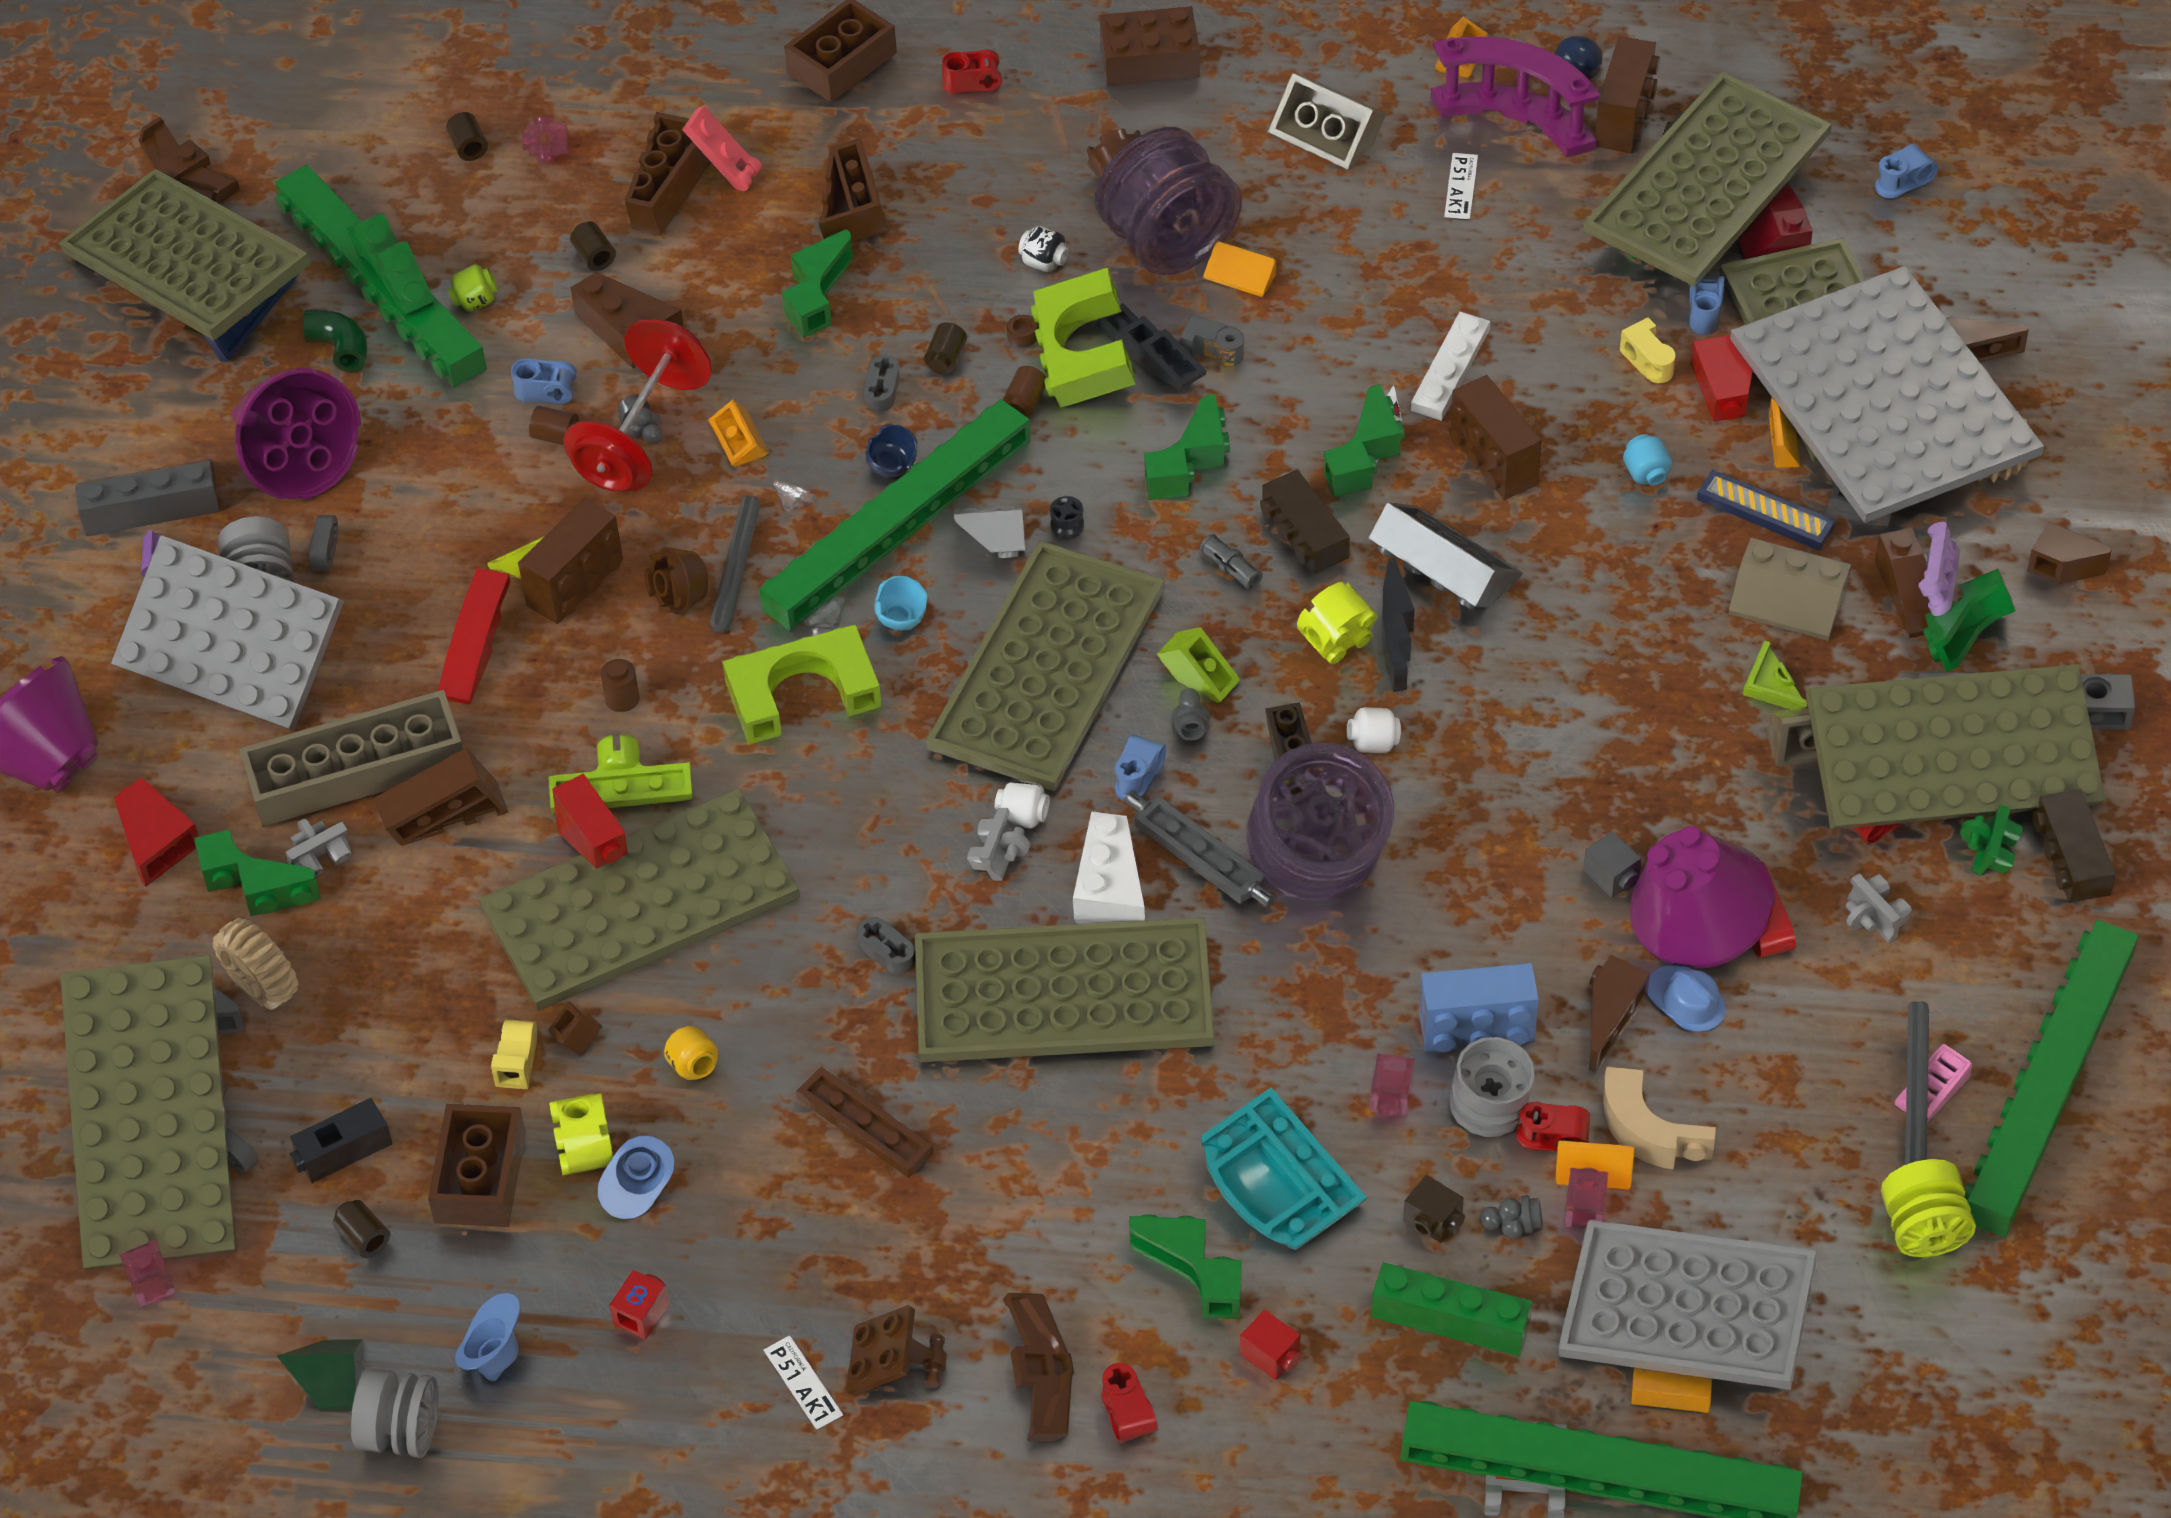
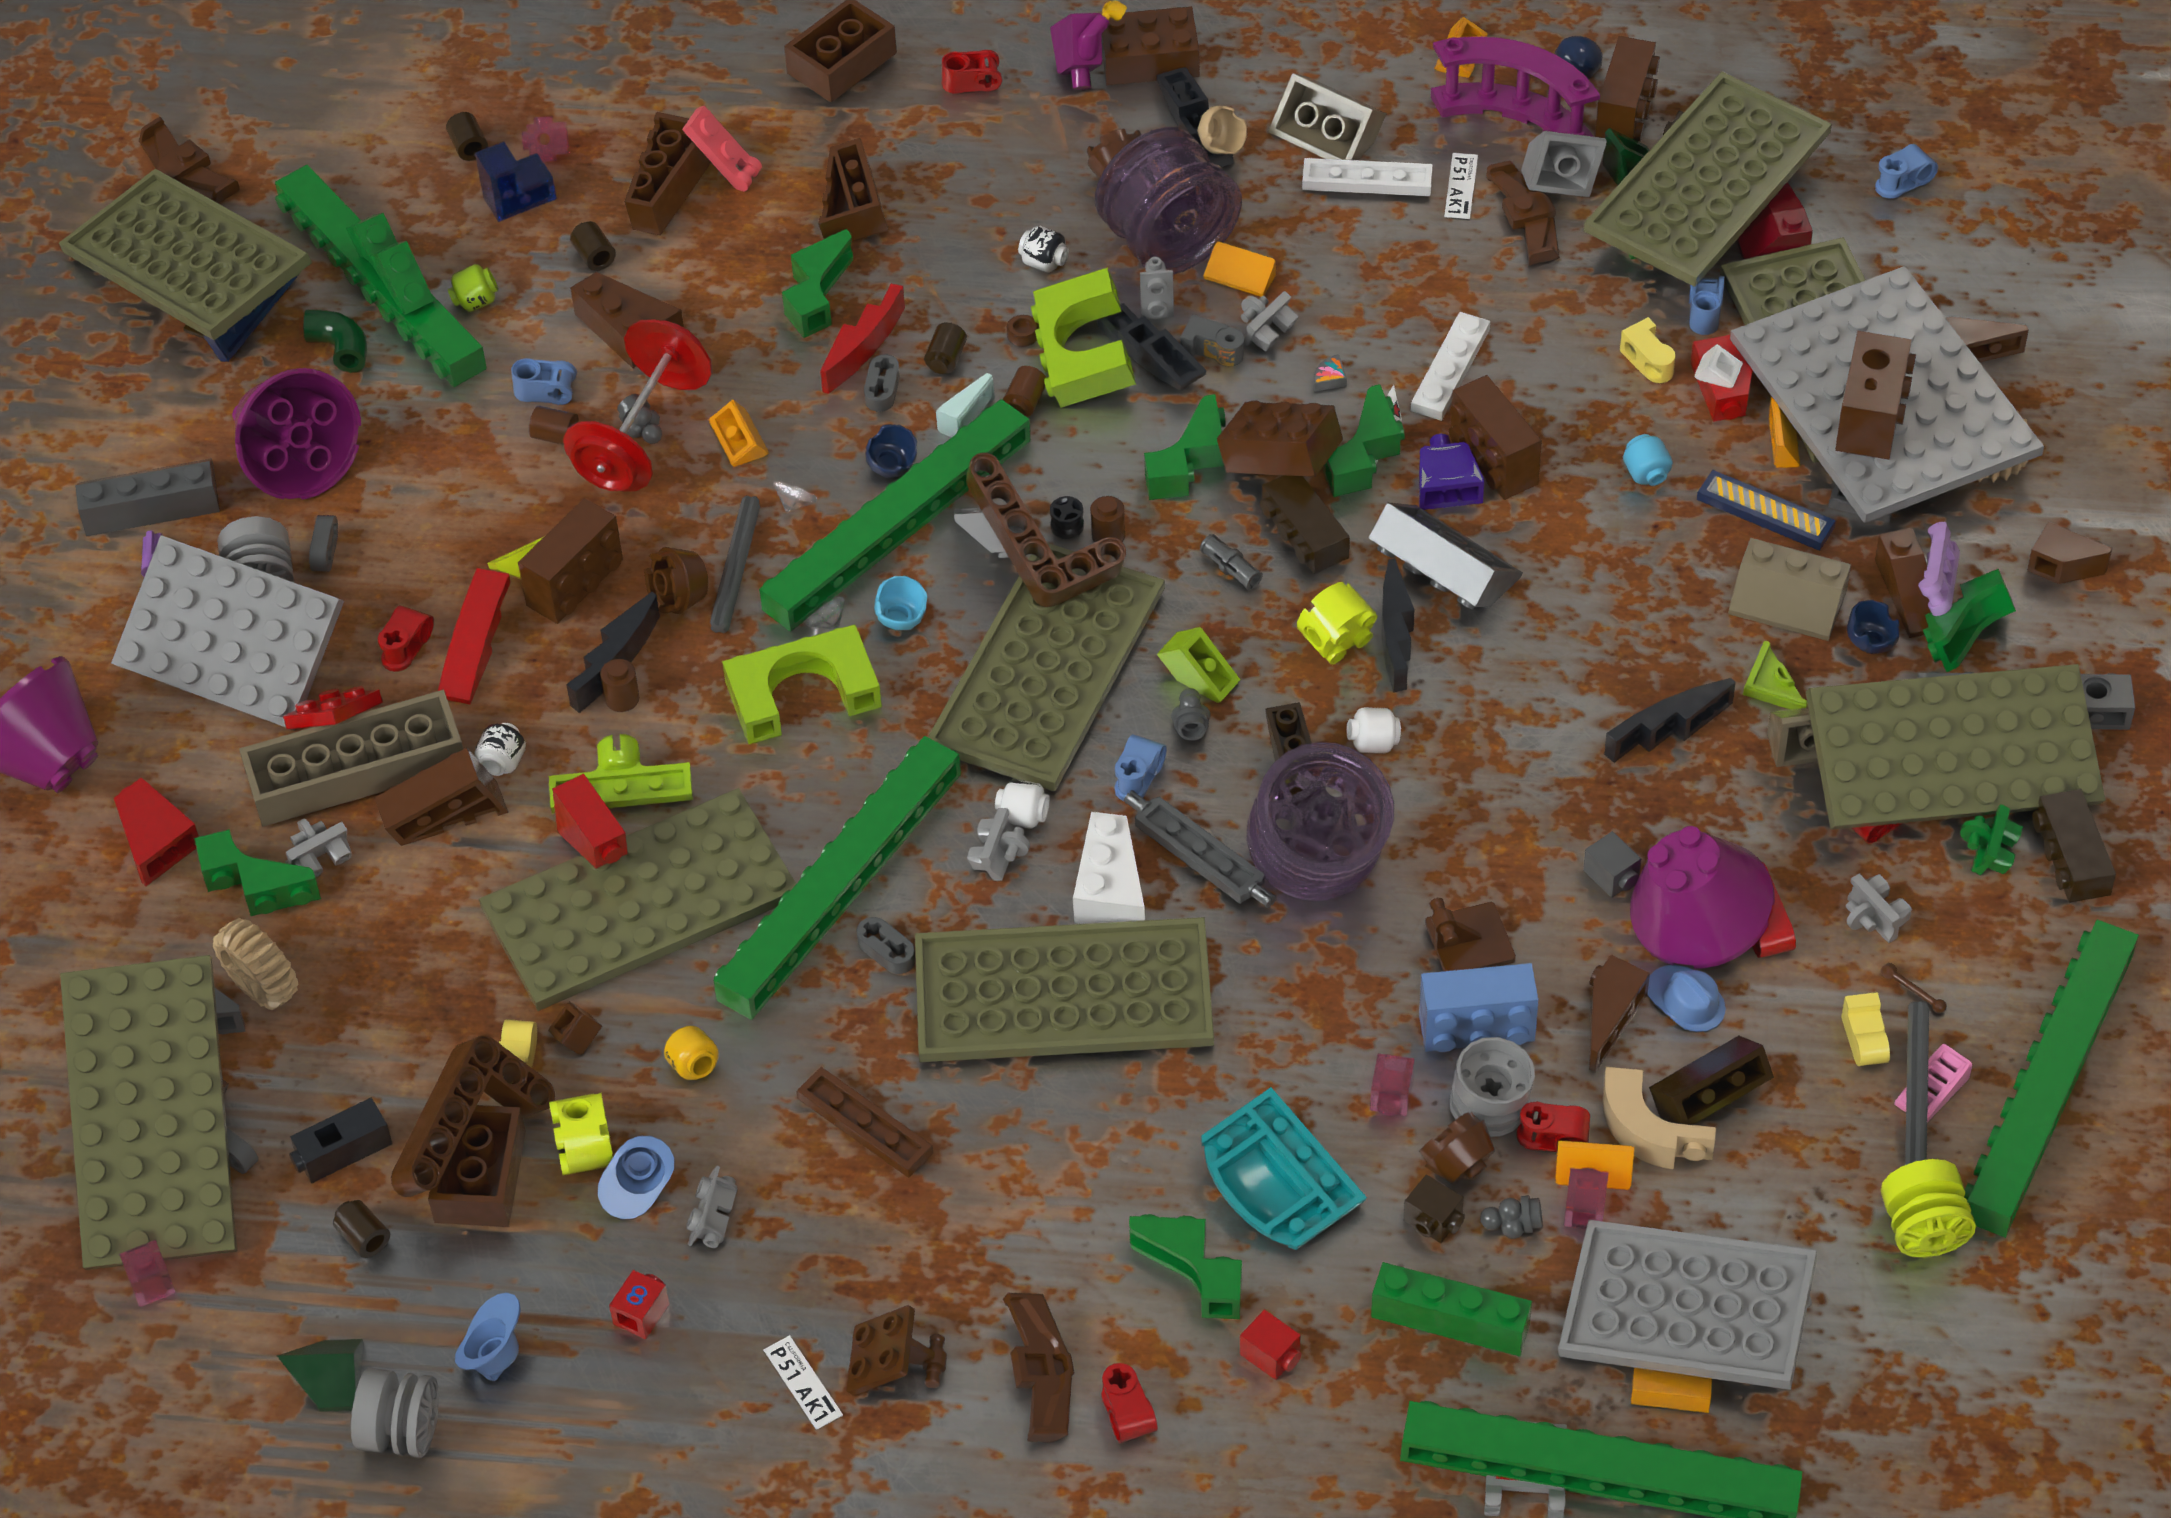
none -> red plate [283,686,383,729]
none -> red piece [378,605,434,672]
none -> reddish brown beam [391,1035,555,1197]
none -> white head [474,723,526,776]
none -> clear blue brick [475,142,557,222]
none -> black slope [566,592,660,713]
none -> light grey hinge [686,1166,738,1248]
none -> green brick [713,736,961,1020]
none -> red slope [820,283,905,394]
none -> light aqua slope [936,373,995,438]
none -> reddish brown beam [966,453,1126,607]
none -> magenta torso [1050,0,1127,90]
none -> reddish brown brick [1090,496,1125,543]
none -> light grey hinge [1140,257,1174,319]
none -> black slope [1156,67,1234,172]
none -> tan hair [1197,105,1247,154]
none -> reddish brown brick [1217,400,1343,477]
none -> light grey hips [1240,291,1299,352]
none -> white plate [1302,158,1432,196]
none -> tile [1314,354,1347,391]
none -> dark purple torso [1419,433,1484,510]
none -> reddish brown cone [1419,1112,1495,1184]
none -> reddish brown plate [1425,898,1516,971]
none -> reddish brown plate [1486,161,1560,265]
none -> light grey slope [1521,131,1607,197]
none -> dark green slope [1602,128,1650,186]
none -> black slope [1604,678,1736,763]
none -> dark brown brick [1649,1035,1774,1125]
none -> white slope [1694,344,1743,389]
none -> reddish brown piece [1835,330,1916,460]
none -> light yellow leg [1841,992,1890,1066]
none -> dark blue hair [1847,600,1899,654]
none -> reddish brown hinge [1881,963,1947,1014]

